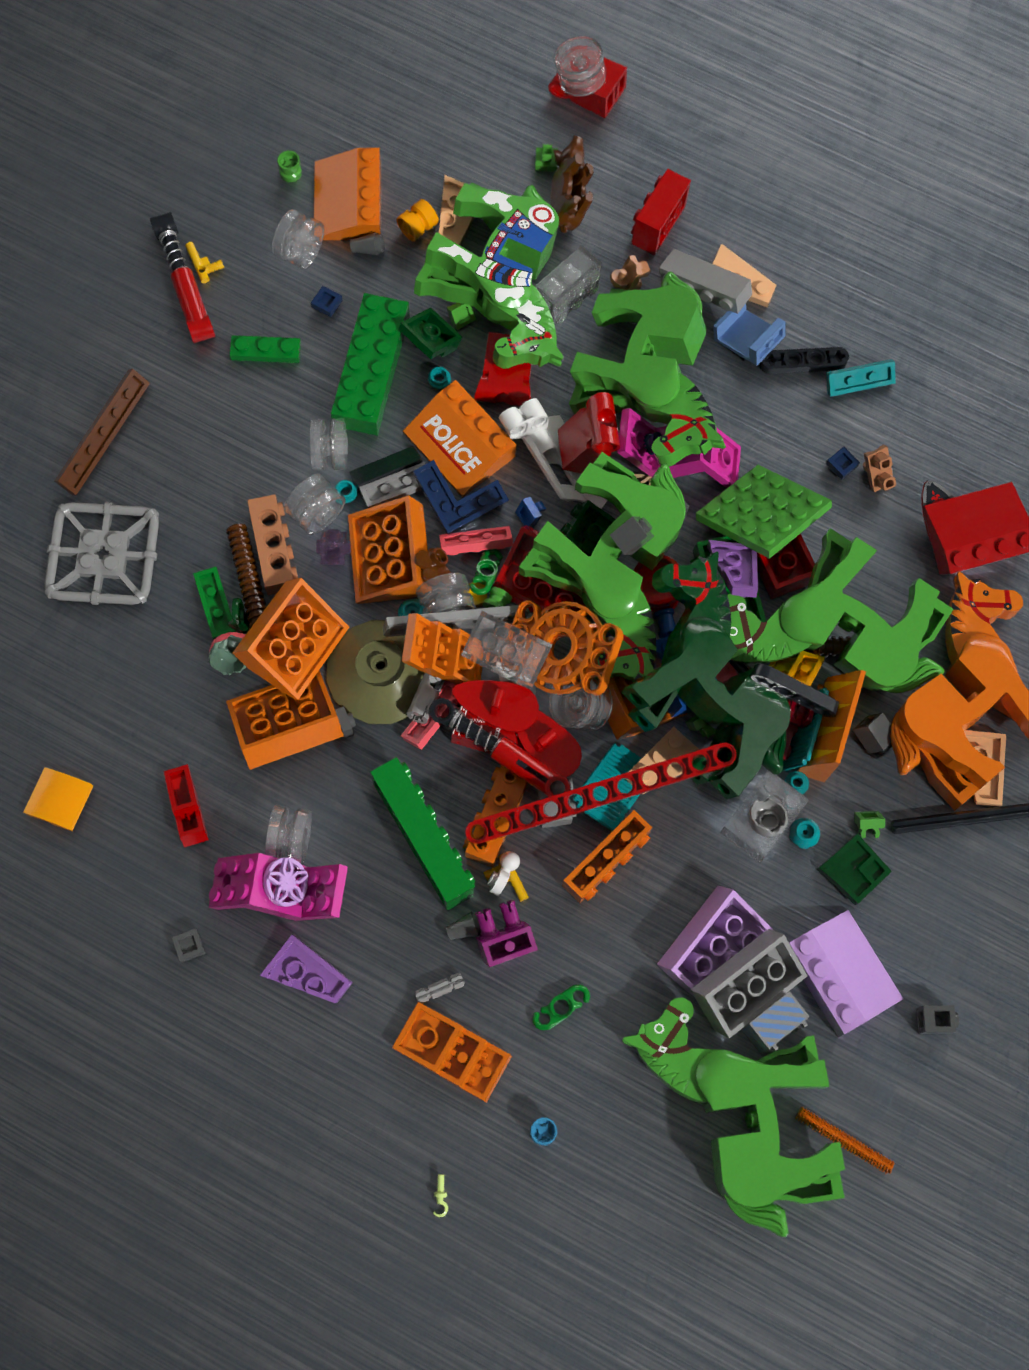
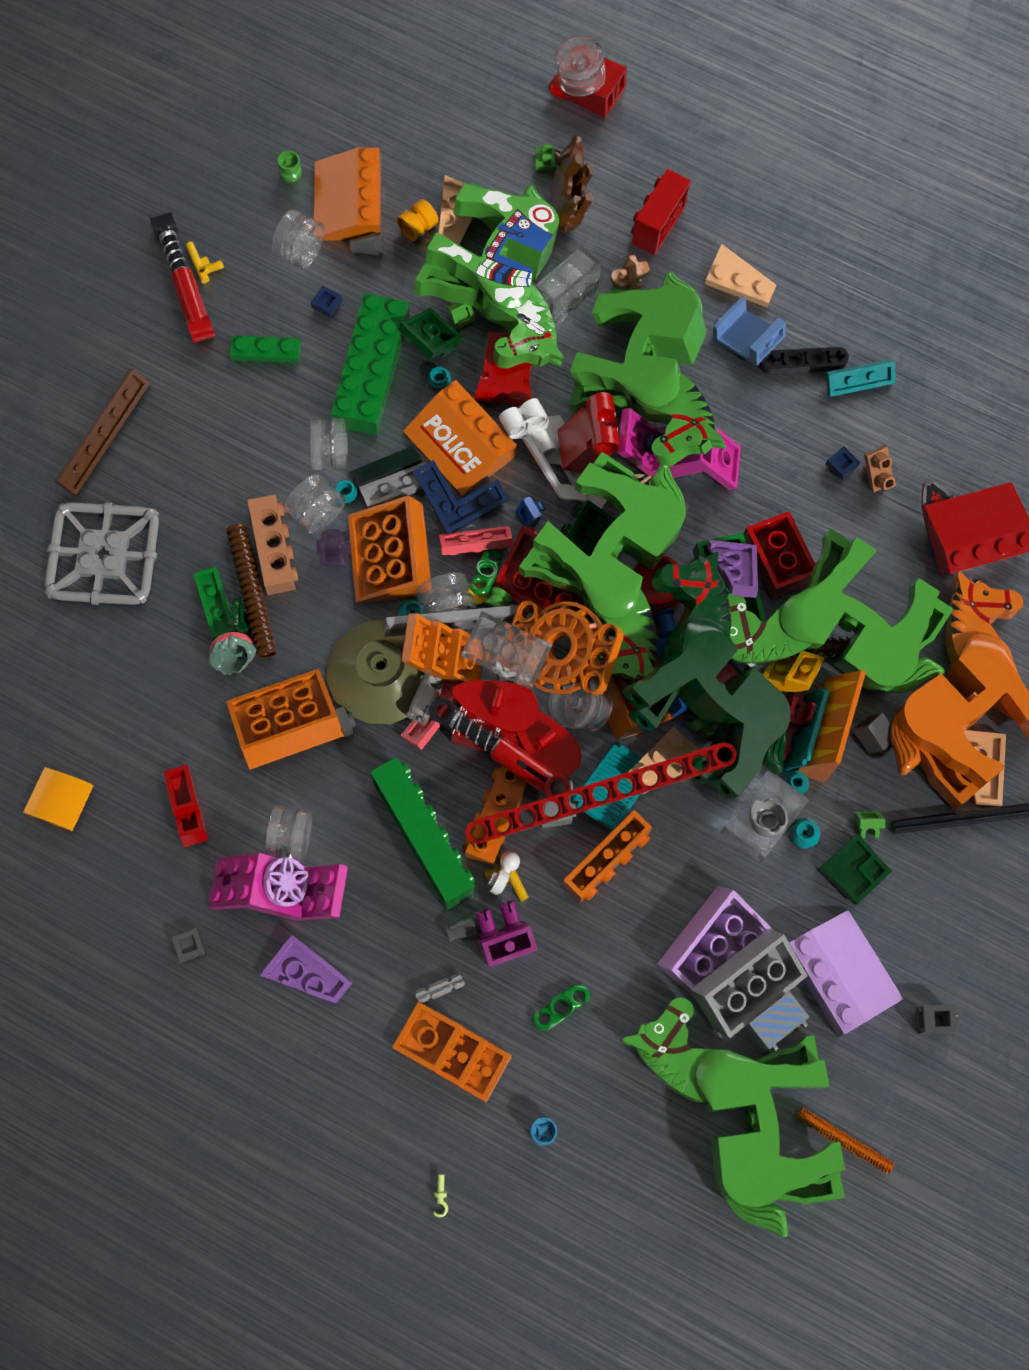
orange slope [233,578,350,700] -> none
reddish brown plate [414,547,452,587] -> none
dark grey brick [610,516,654,555] -> none
light grey brick [659,249,752,314] -> none
bright green plate [696,465,832,559] -> none
black beam [751,664,839,717] -> none

